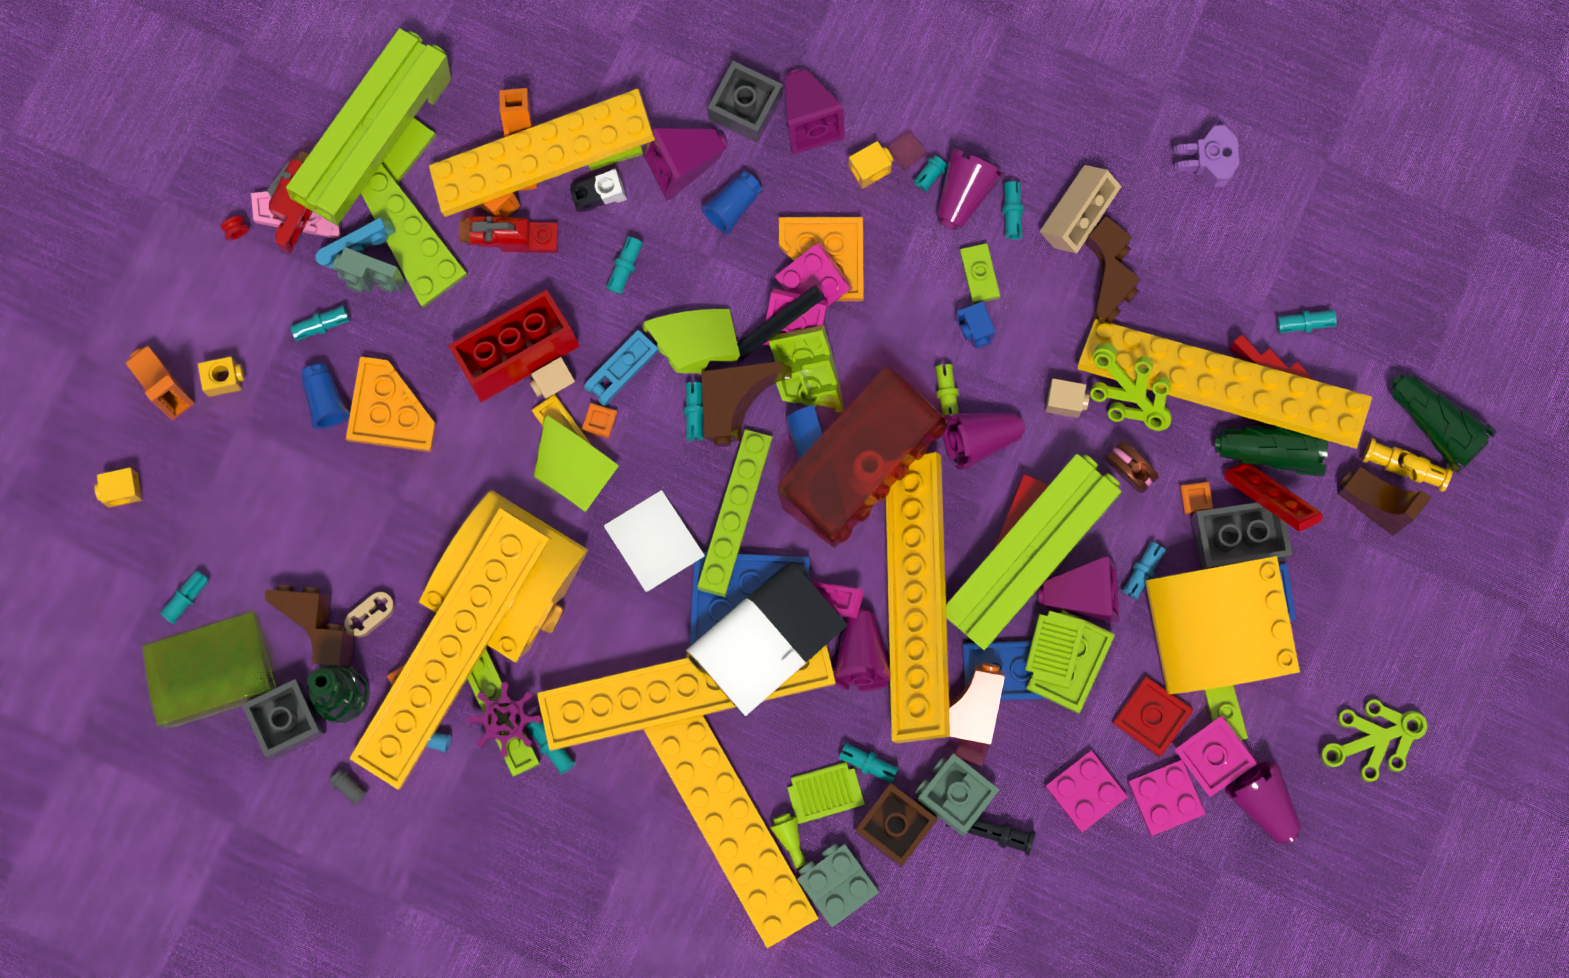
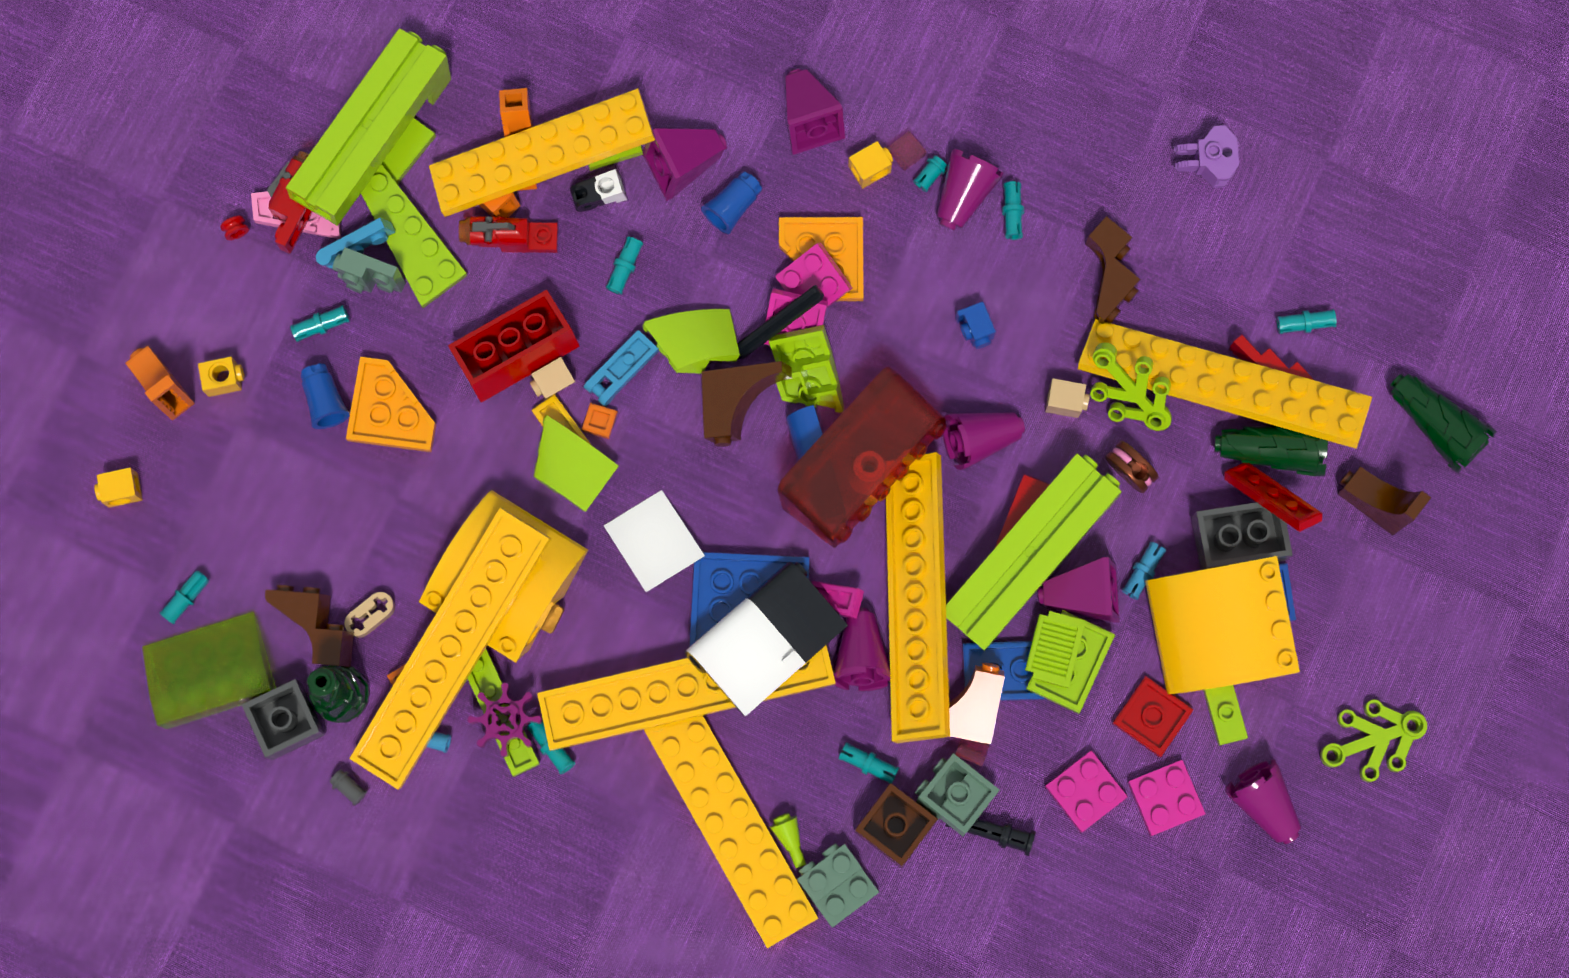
teal pin [683,382,704,441] -> none
lime plate [697,429,772,597] -> none
dark grey brick [708,61,783,143] -> none
lime window [787,762,865,824] -> none
lime pin [935,364,959,423] -> none
lime plate [960,243,1000,304] -> none
tan brick [1040,165,1122,254] -> none
dark pink plate [1175,715,1258,797] -> none
orange tile [1179,482,1213,515] -> none
yellow piece [1362,437,1453,492] -> none

